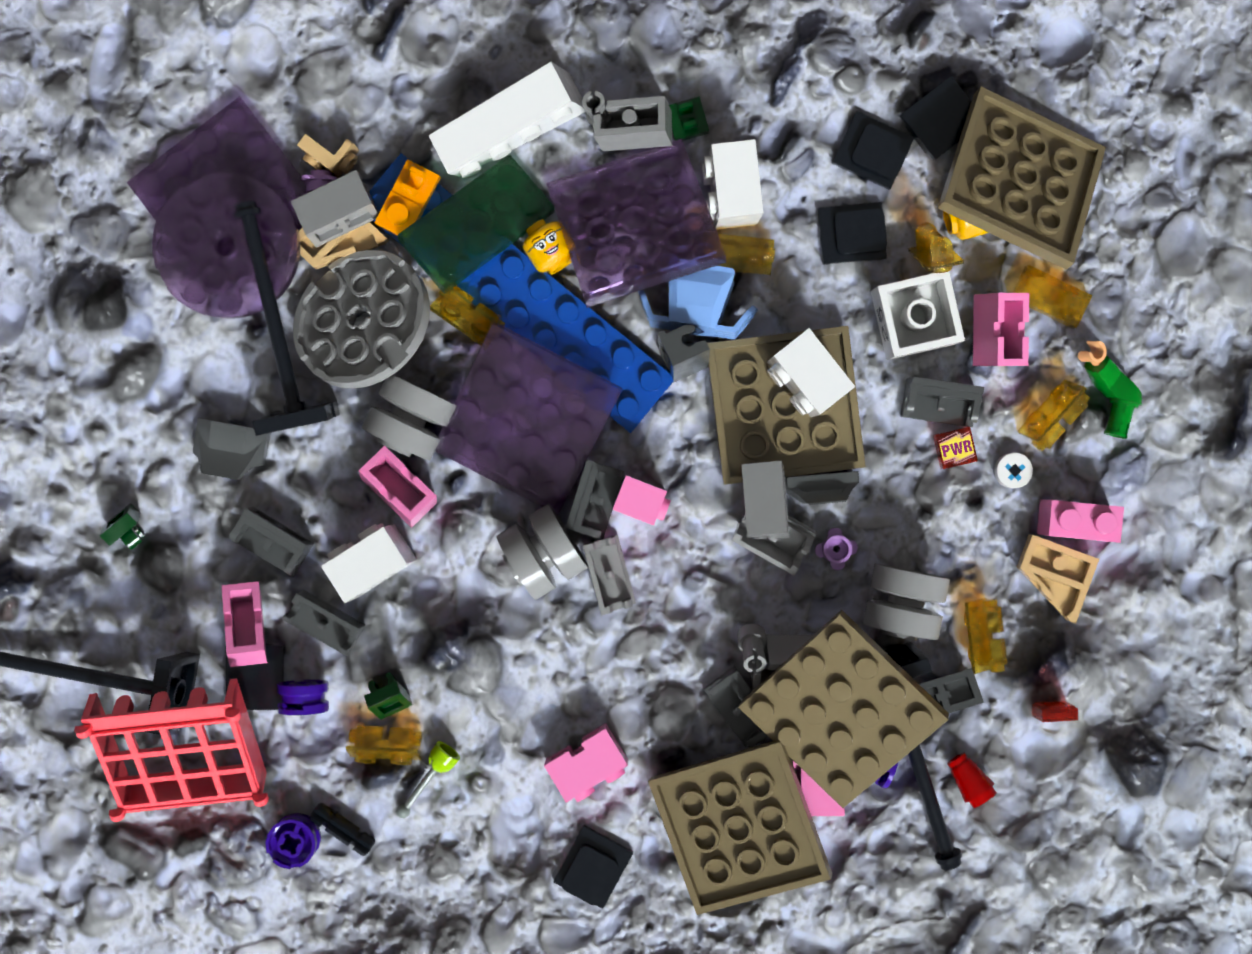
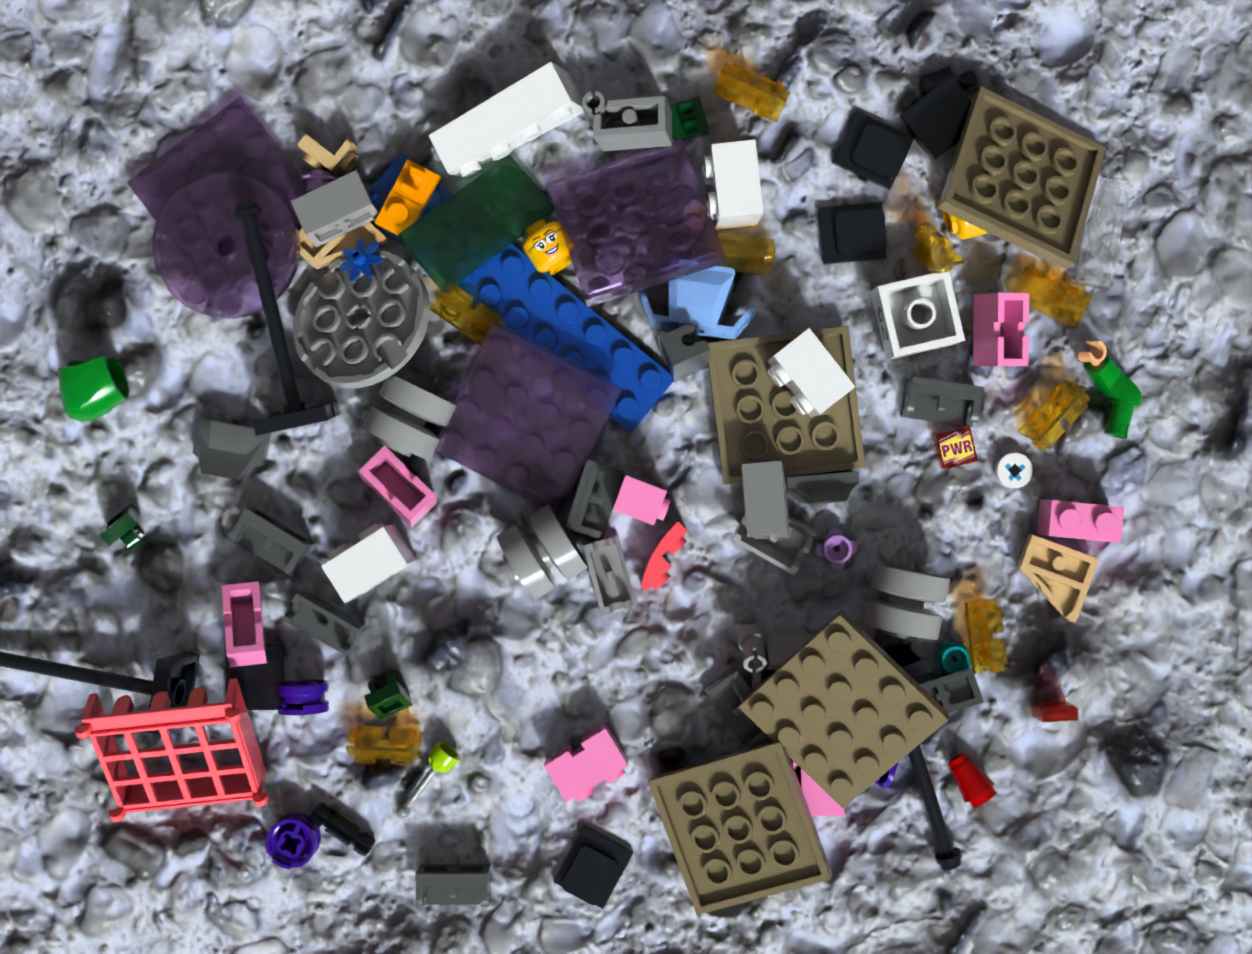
none -> green piece [58,356,130,422]
none -> blue plant [339,238,383,281]
none -> dark grey hinge [415,864,491,907]
none -> coral slope [640,520,688,591]
none -> clear yellow hinge [713,63,790,122]
none -> teal plate [936,641,971,675]
none -> clear plate [1072,177,1130,290]

